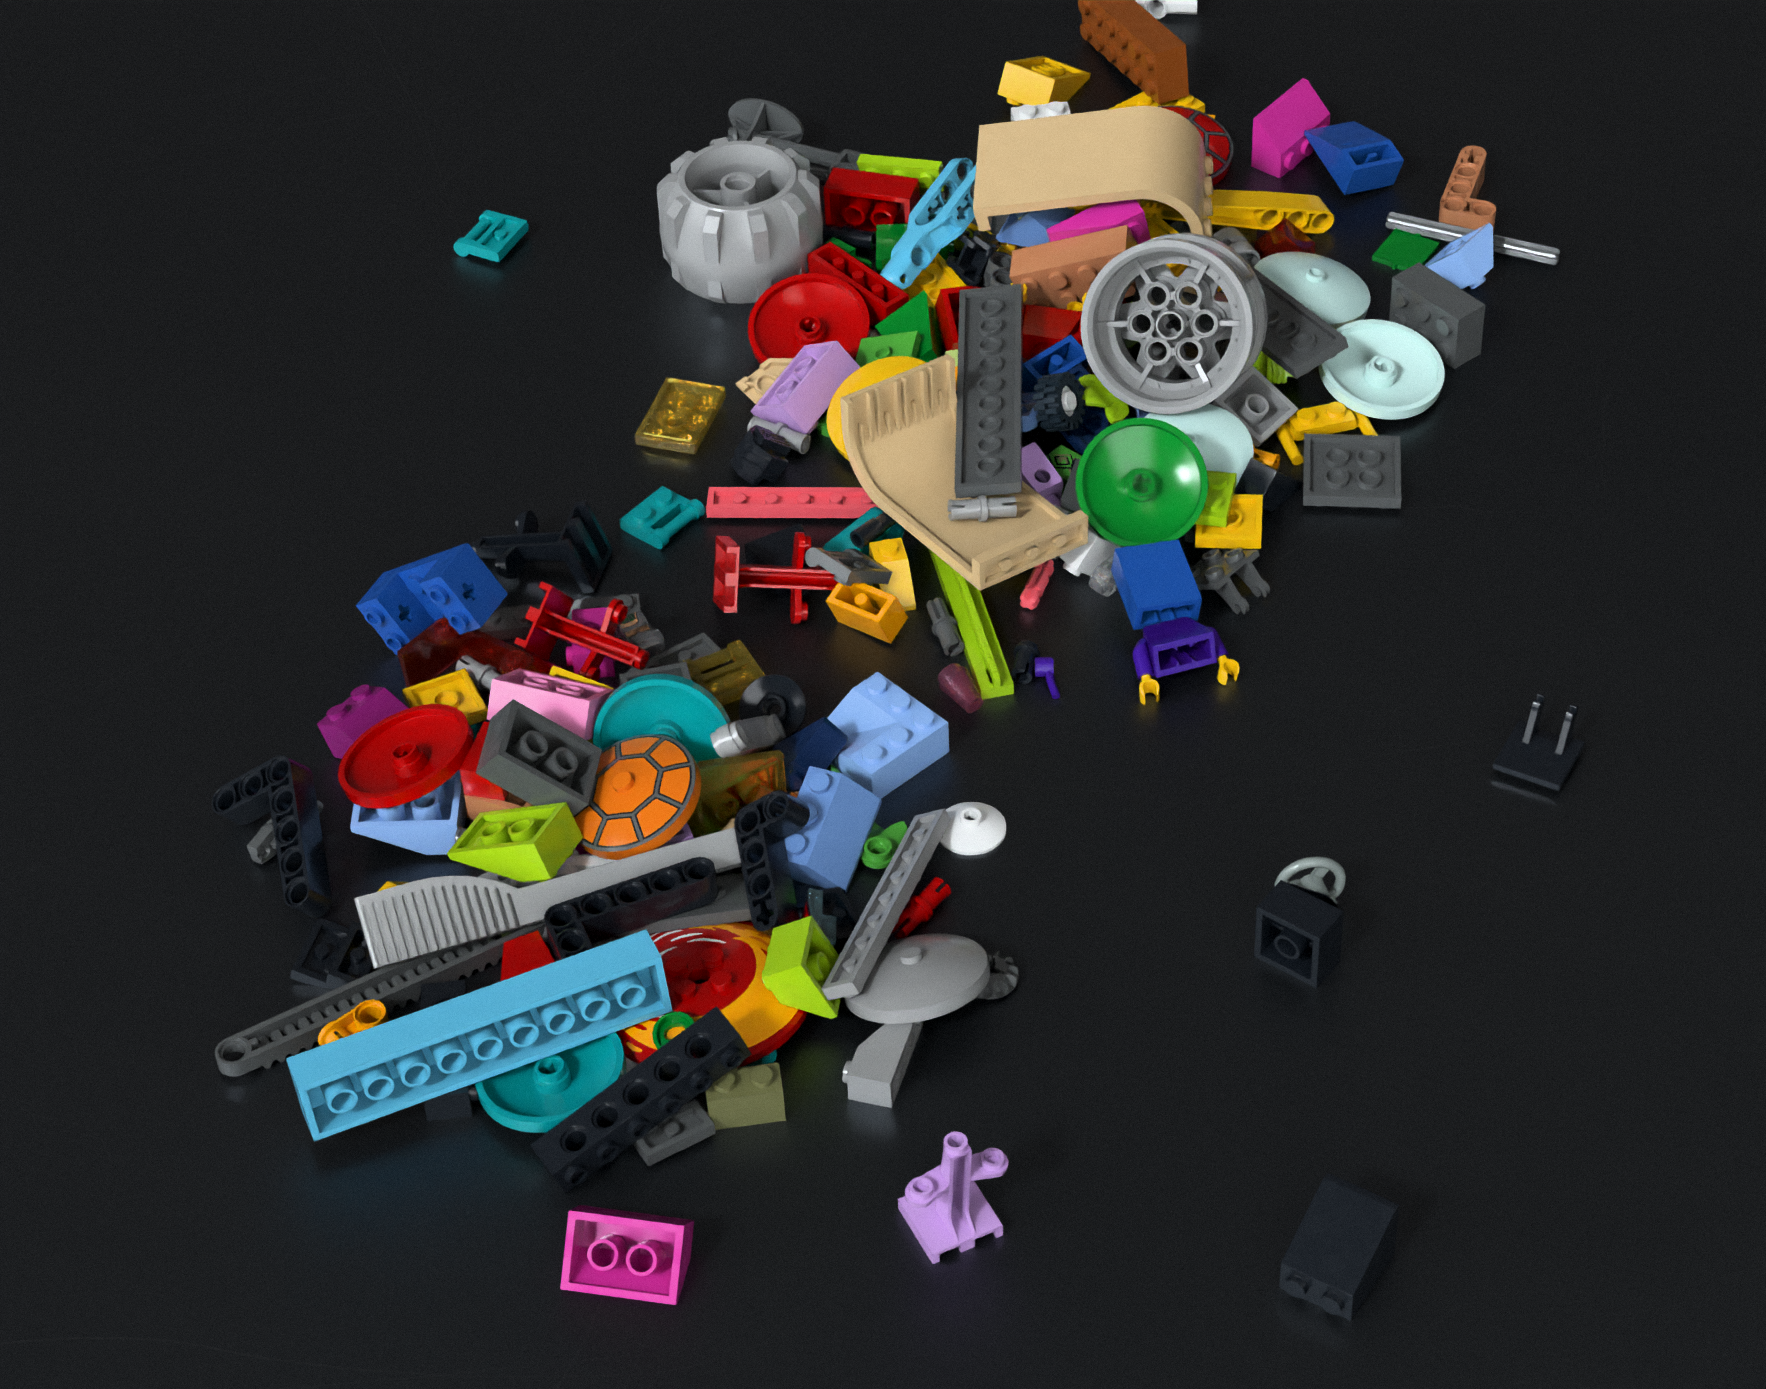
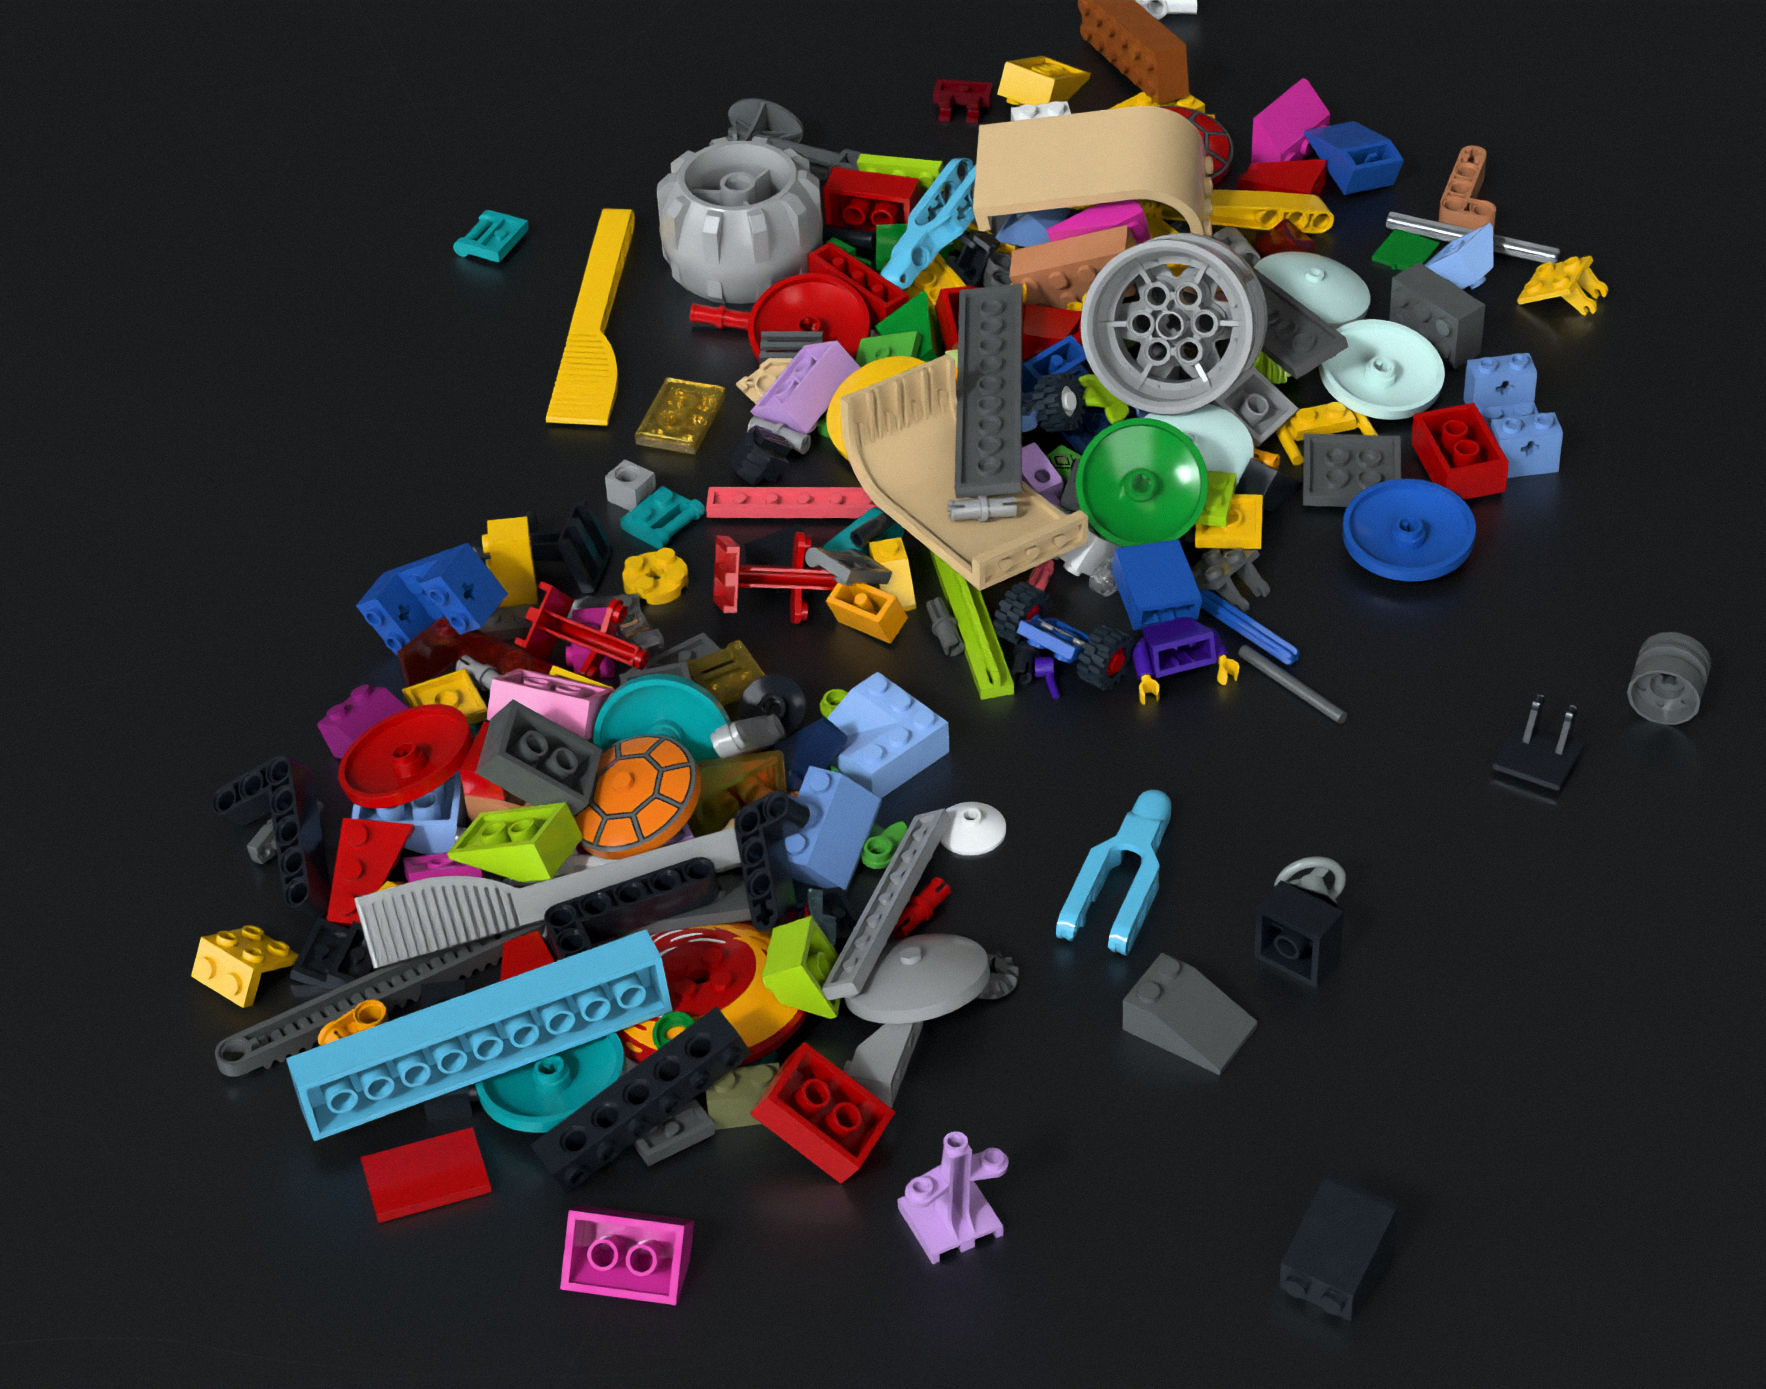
clear pink cone [938,663,983,713] -> none
none -> yellow bracket [191,925,299,1008]
none -> red wing [327,818,415,927]
none -> red tile [360,1127,492,1223]
none -> dark pink plate [402,852,482,883]
none -> yellow brick [482,516,538,608]
none -> yellow piece [546,208,635,426]
none -> light grey brick [605,460,657,511]
none -> yellow plate [622,548,689,605]
none -> red pin [690,303,751,331]
none -> red brick [750,1042,895,1184]
none -> dark grey tile [759,331,824,363]
none -> lime plate [820,689,848,718]
none -> dark red plate [933,79,993,124]
none -> black plate [993,581,1135,691]
none -> medium azure piece [1056,789,1171,956]
none -> dark grey slope [1123,952,1258,1075]
none -> blue axle [1199,590,1300,666]
none -> red slope [1237,159,1327,196]
none -> dark grey bar [1238,645,1347,724]
none -> blue dish [1342,479,1476,581]
none -> red brick [1411,403,1509,500]
none -> medium blue plate [1464,353,1563,478]
none -> yellow plate [1517,256,1608,316]
none -> dark grey wheel [1627,632,1712,725]

